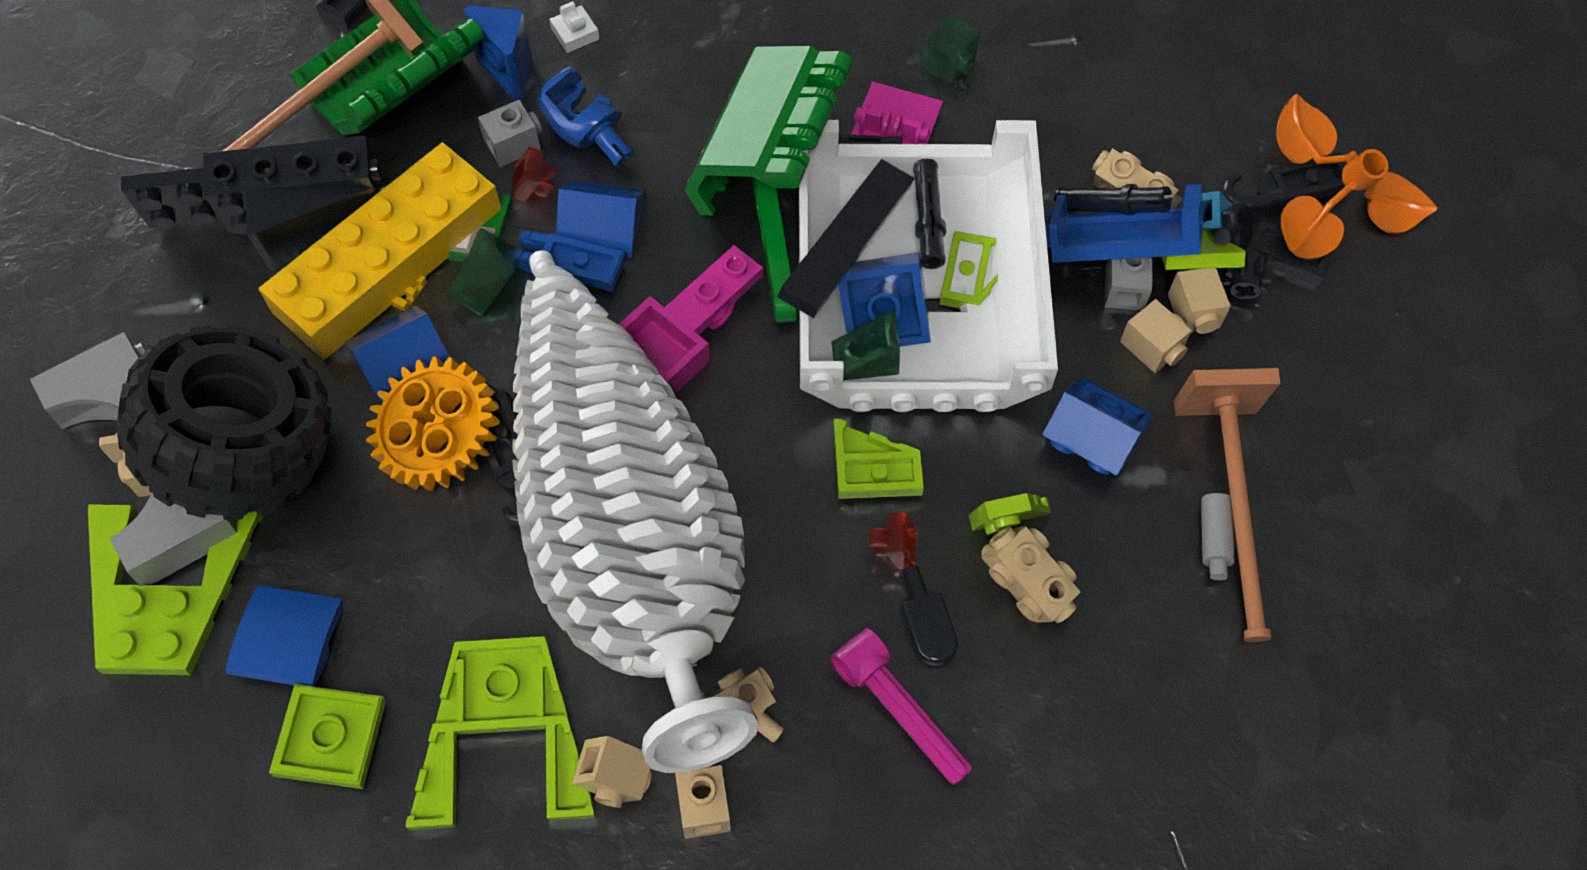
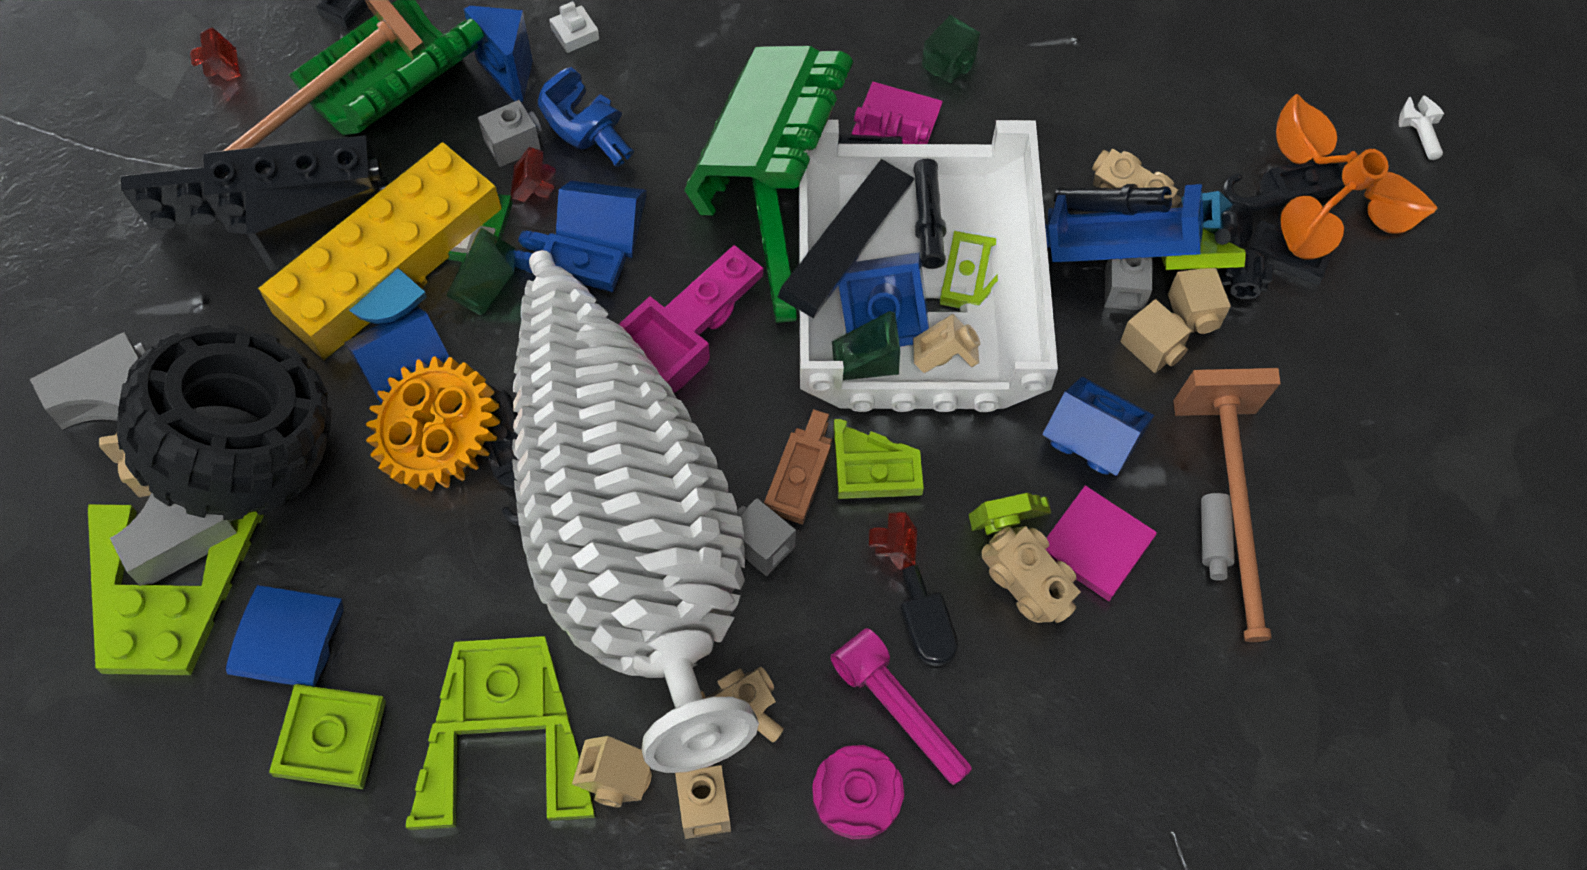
none -> clear red tile [190,27,240,82]
none -> dark azure brick [349,268,427,324]
none -> light grey brick [737,498,796,577]
none -> nougat hinge [764,409,832,525]
none -> dark pink tile [812,745,904,840]
none -> tan bracket [913,314,981,373]
none -> dark pink tile [1046,486,1157,602]
none -> white bar [1399,95,1444,160]

